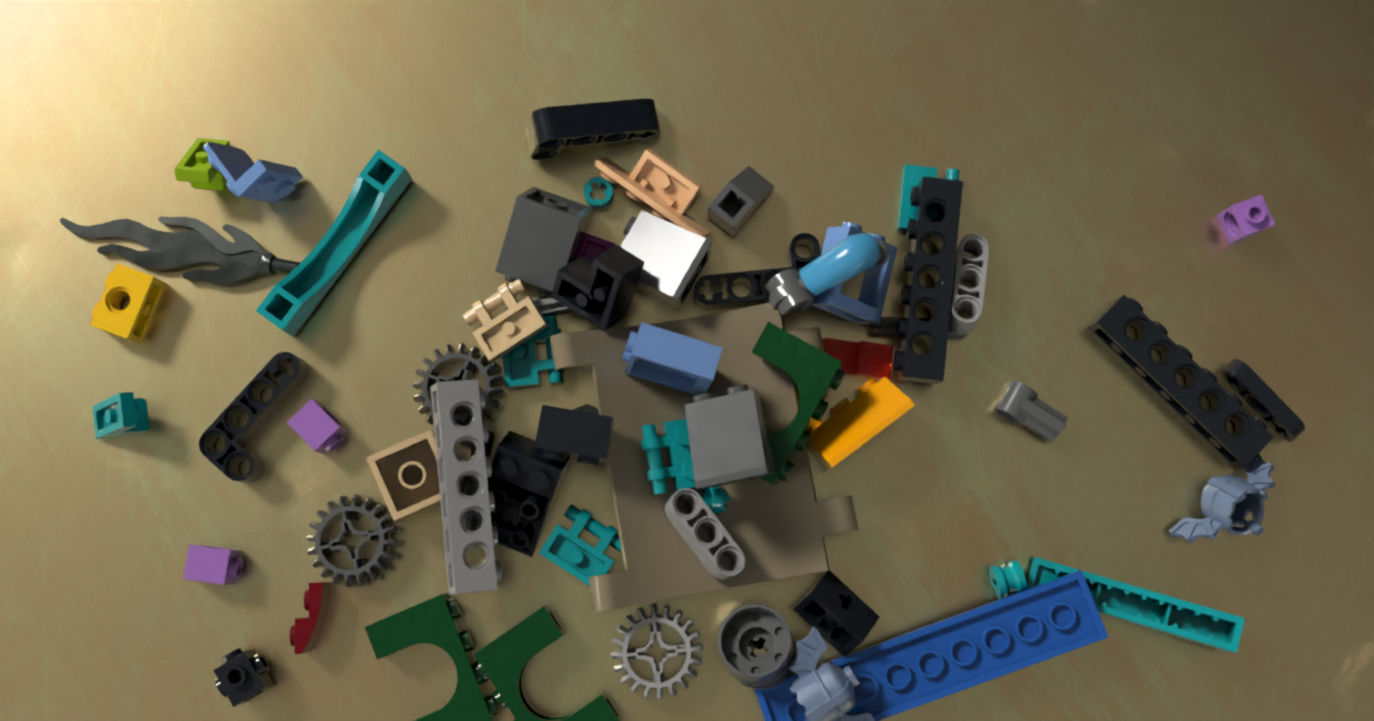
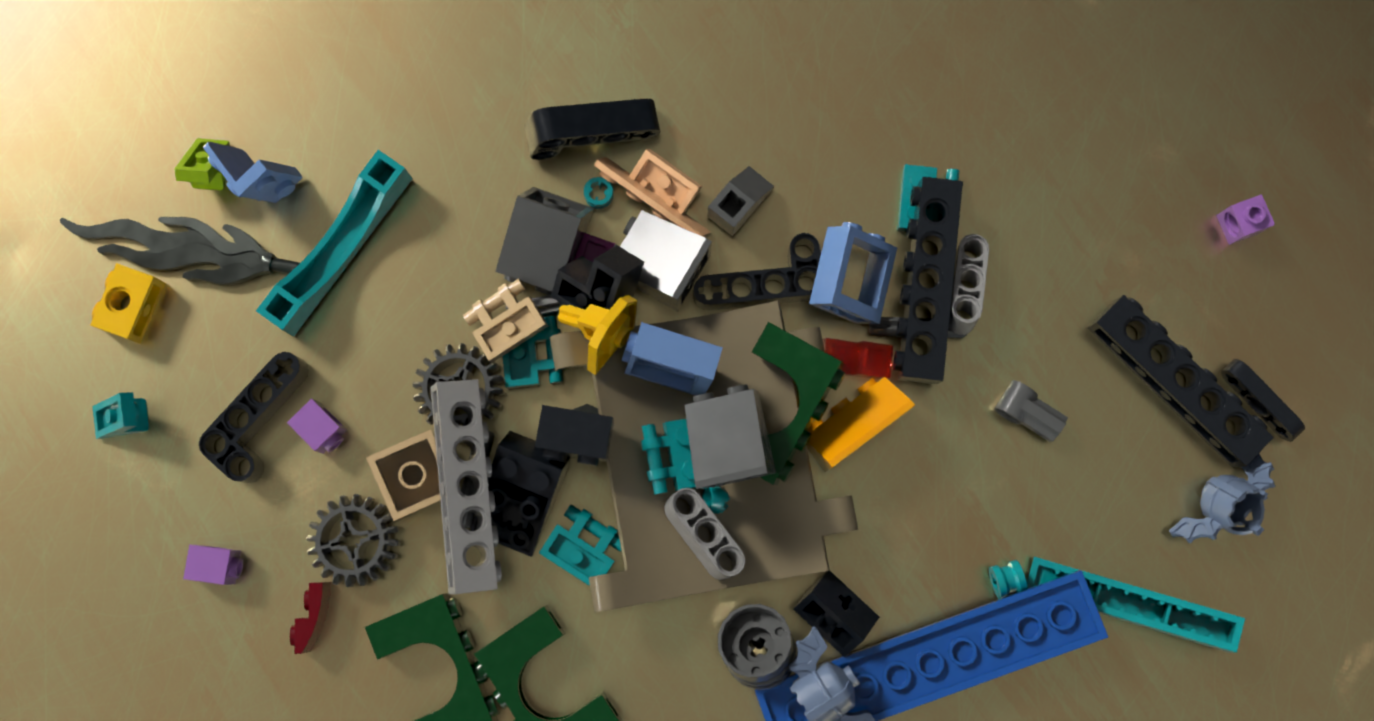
black brick [213,648,274,707] -> none
light grey gear [610,604,704,700] -> none
dark azure piece [767,233,889,315] -> none
none -> yellow piece [557,295,637,375]

